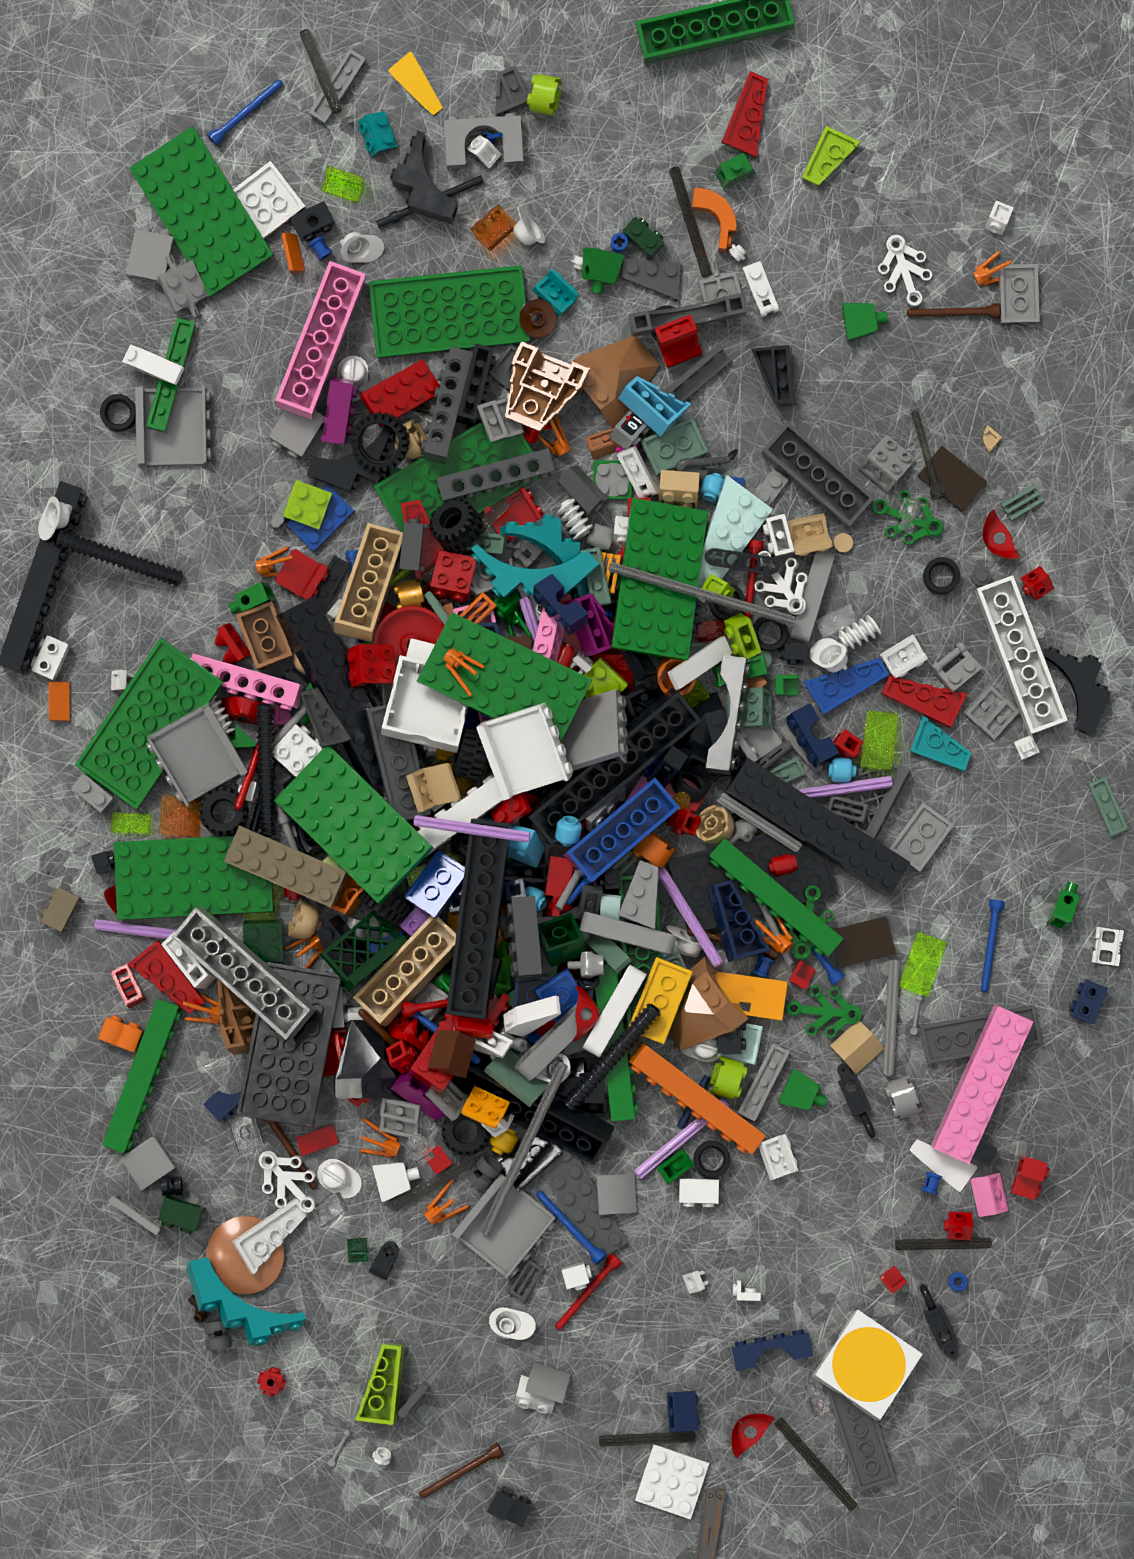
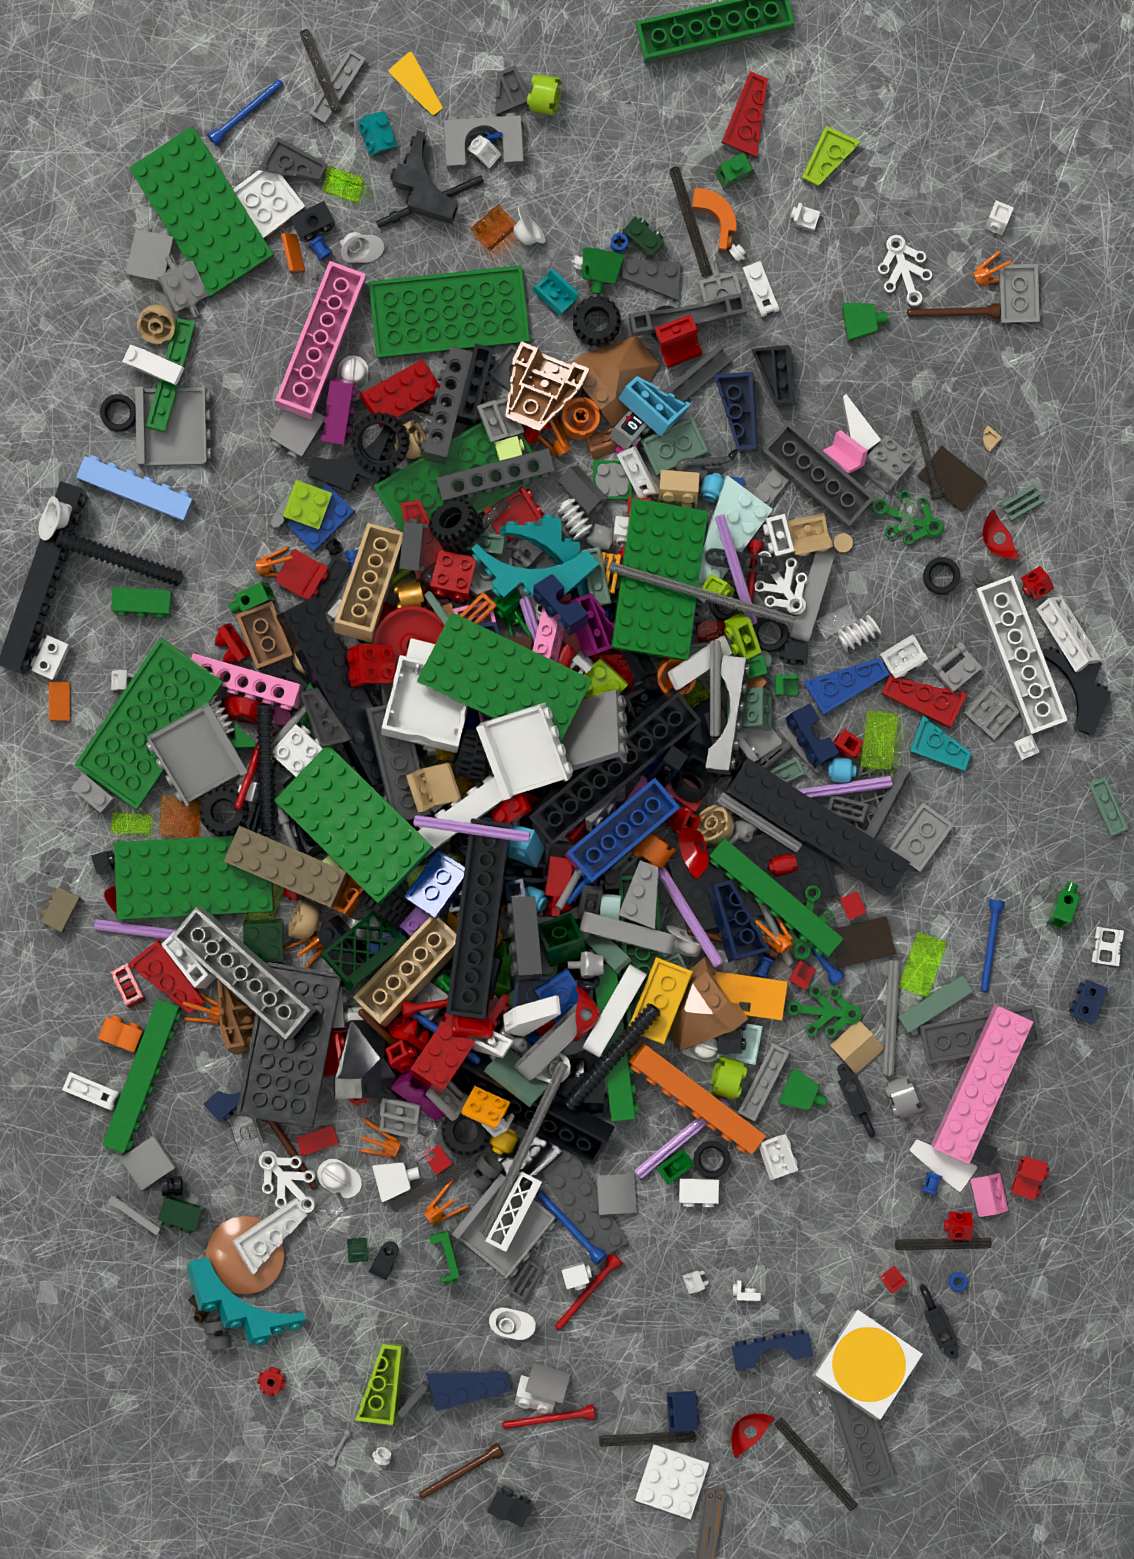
reddish brown slope [428,1030,476,1079] -> none
orange plant [443,648,484,697] -> none
reddish brown dish [519,299,556,338] -> none
medium azure head [555,816,582,847] -> none
clear yellow plate [672,792,690,810] -> none
dark blue bar [677,1074,711,1129] -> none
white piece [809,638,848,673] -> none
none -> white plate [62,1072,120,1111]
none -> light blue brick [76,455,194,522]
none -> green brick [111,587,172,619]
none -> tan cylinder [137,304,176,344]
none -> dark grey wing [259,137,328,182]
none -> black hinge [325,538,342,556]
none -> dark blue wedge [426,1370,512,1411]
none -> green panel [429,1230,461,1285]
none -> white fence [485,1171,542,1252]
none -> yellowish green brick [494,436,525,461]
none -> red piece [502,1404,596,1429]
none -> orange brick [560,397,600,441]
none -> black tyre [573,295,621,347]
none -> red piece [679,827,709,878]
none -> light grey axle [710,640,721,737]
none -> dark blue wedge [714,372,758,453]
none -> lavender axle [715,514,757,625]
none -> white bracket [790,203,820,231]
none -> bright pink panel [823,430,868,473]
none -> red panel [839,891,866,920]
none -> white slope [842,394,881,451]
none -> sand green tile [897,975,973,1033]
none -> white fence [1037,596,1101,672]

